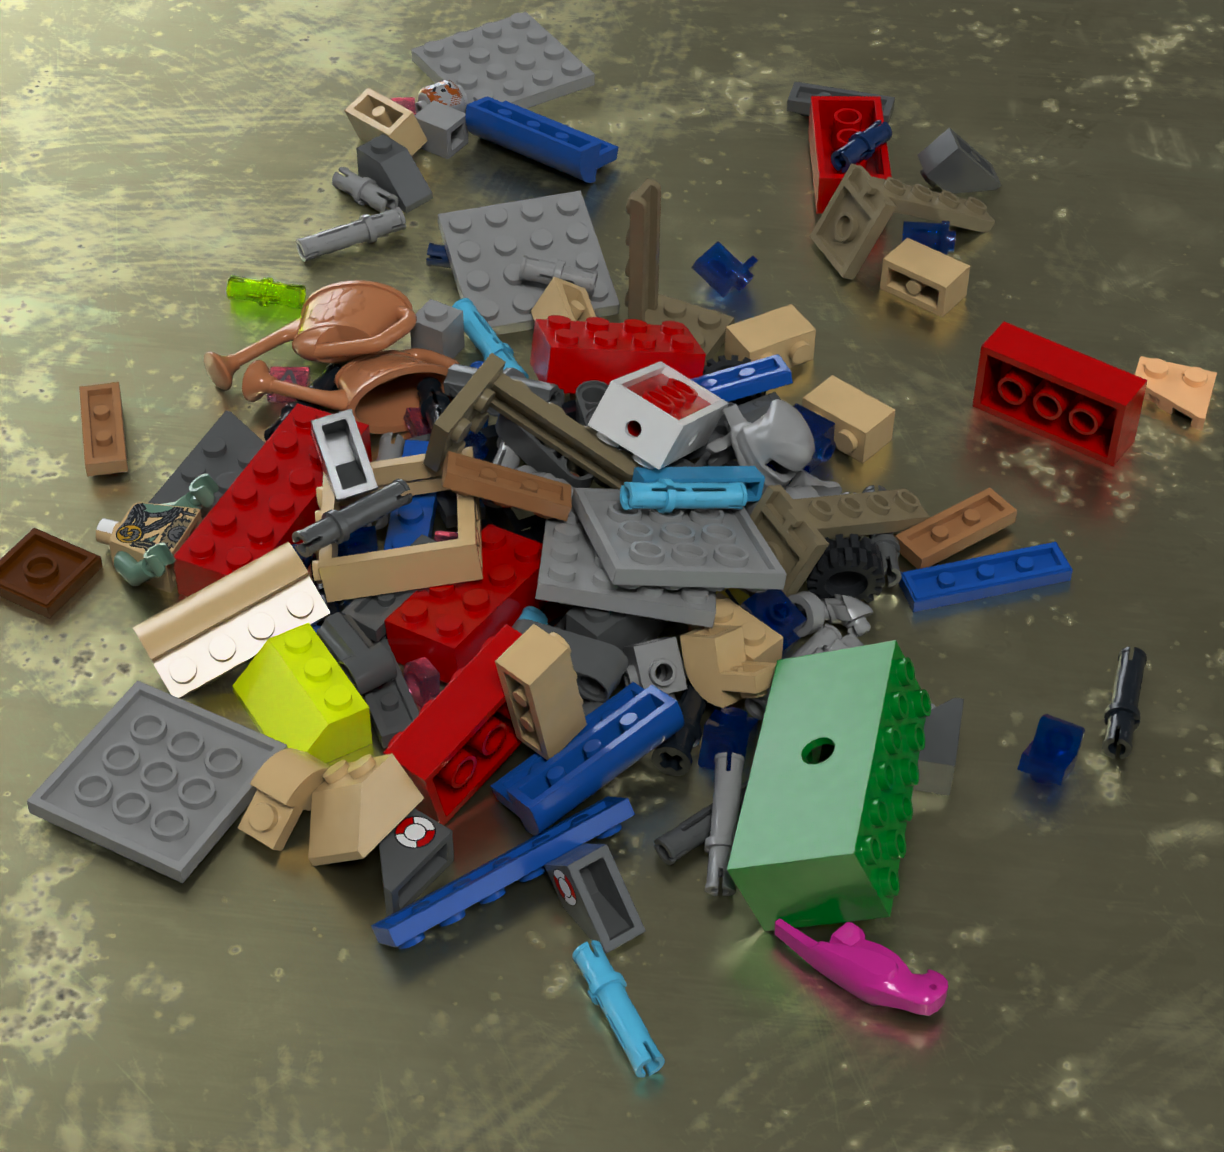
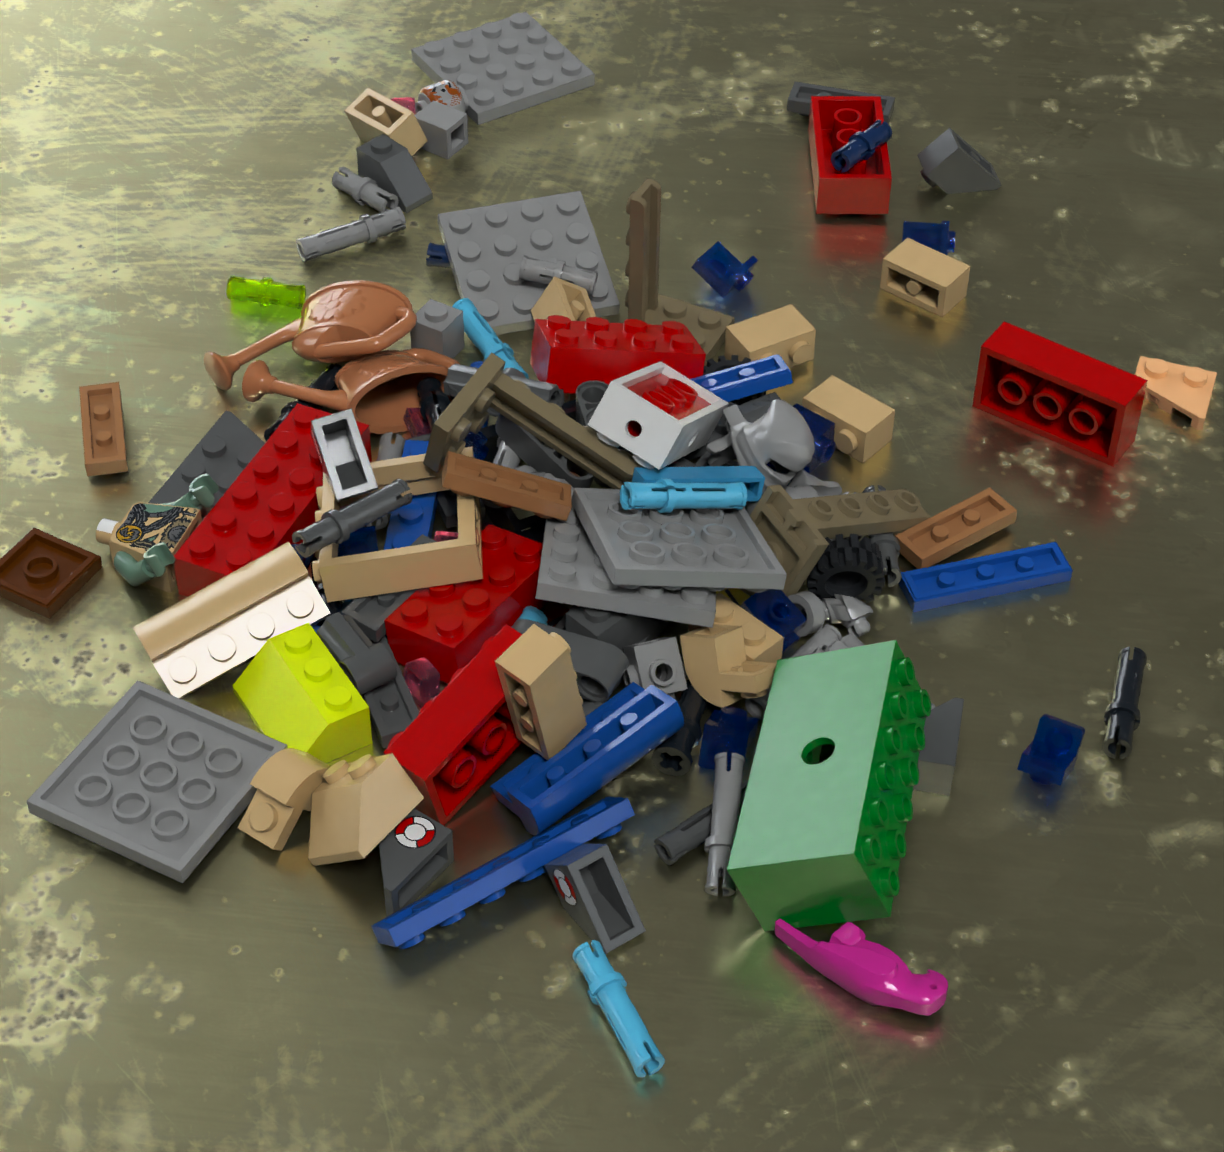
clear pink tile [267,367,311,403] -> none
blue brick [465,96,619,183] -> none
dark tan bracket [810,163,996,280] -> none

